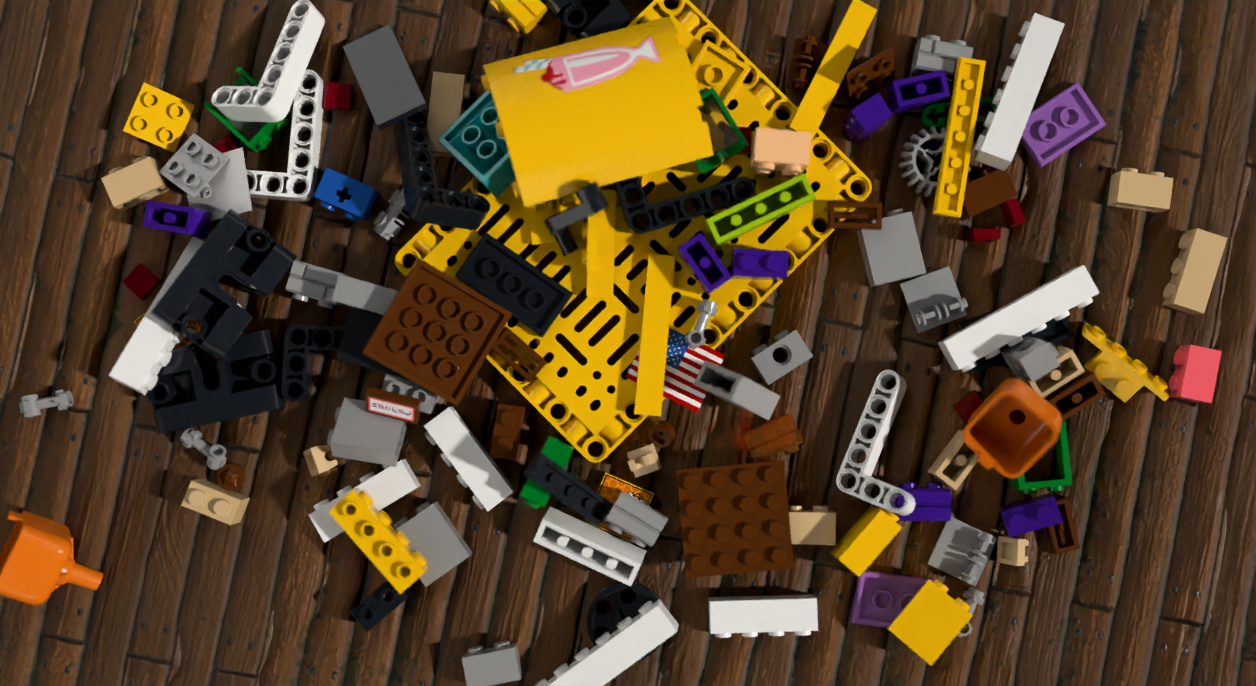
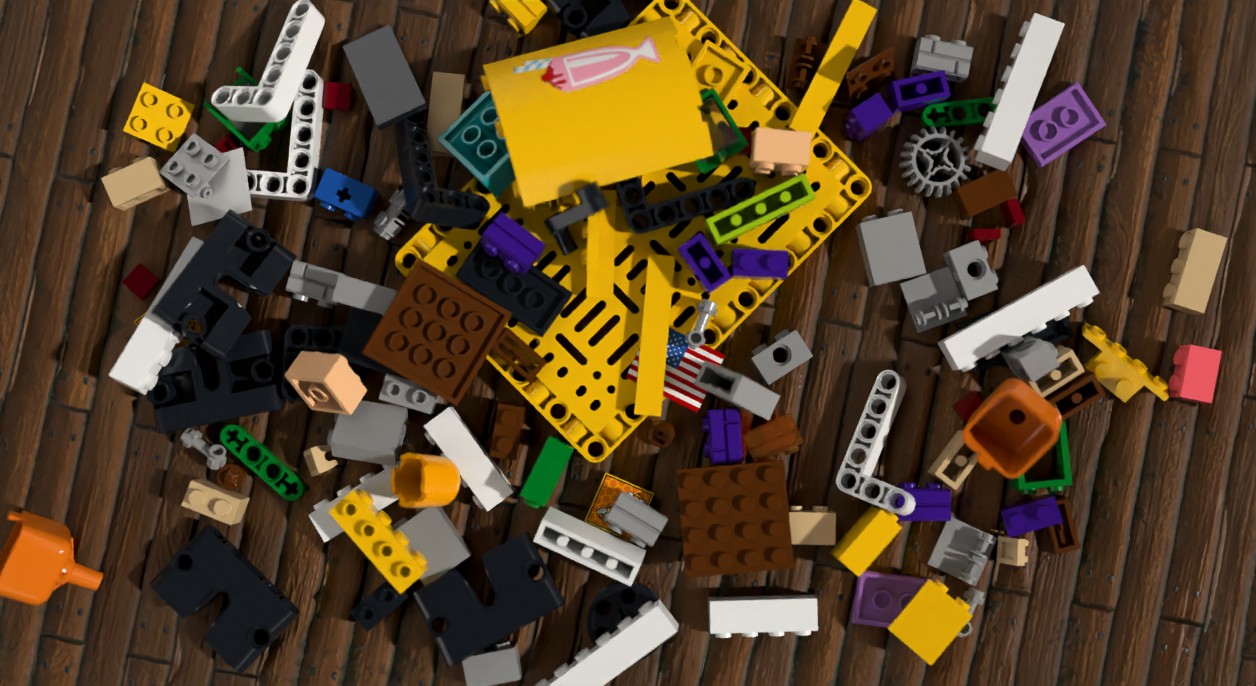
light grey bar [19,390,74,418] -> none
dark purple brick [142,200,212,239] -> none
tile [365,387,421,424] -> none
black tile [523,451,613,527] -> none
tan tile [627,443,662,477] -> none
reddish brown tile [827,201,882,230] -> none
yellow tile [932,57,986,219] -> none
tan brick [1107,168,1174,213] -> none
none -> black connector [150,524,300,673]
none -> green beam [220,424,306,501]
none -> light nougat brick [284,351,367,415]
none -> light orange cylinder [390,453,461,508]
none -> black connector [412,532,566,668]
none -> dark purple brick [481,212,545,275]
none -> dark purple brick [702,408,743,464]
none -> light grey brick [943,240,998,301]

